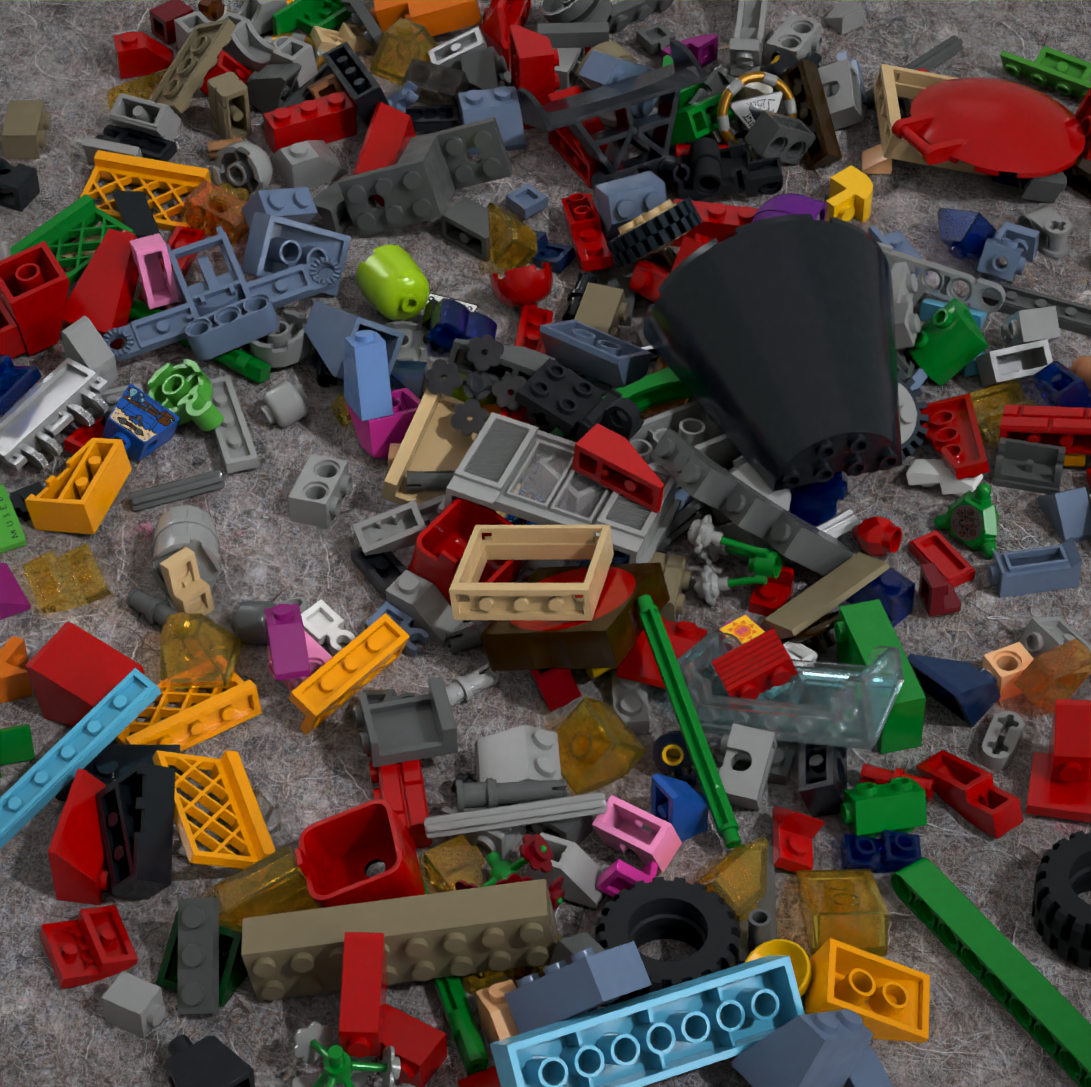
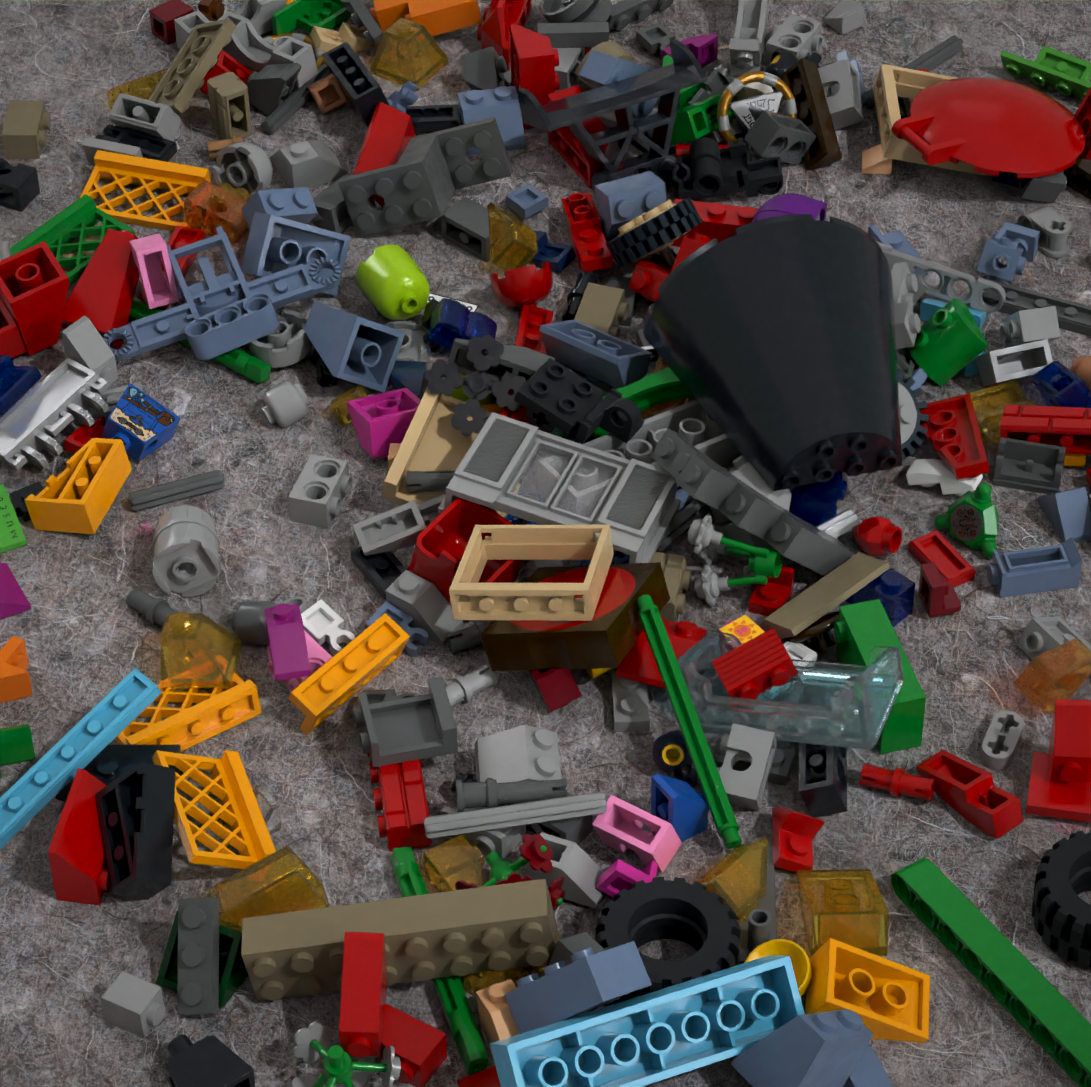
clear yellow slope [22,542,111,613] -> none
red slope [25,622,145,727] -> none
red slope [39,905,138,989] -> none
black slope [112,191,161,239] -> none
red slope [113,31,174,79] -> none
bright green piece [147,359,224,431] -> none
tan slope [159,547,215,627] -> none
light grey plate [209,375,259,474] -> none
red brick [263,91,357,154] -> none
red piece [295,799,425,908] -> none
medium blue slope [344,330,393,421] -> none
clear smoke brick [402,58,471,106] -> none
light grey slope [428,26,488,78] -> none
clear yellow slope [555,696,647,795] -> none
red slope [572,423,664,513] -> none
yellow brick [825,165,873,223] -> none
green brick [840,777,927,838] -> none
clear blue slope [840,830,922,873] -> none
dark blue slope [907,654,1001,727] -> none
clear blue slope [937,208,997,260] -> none
light nougat brick [982,642,1038,702] -> none

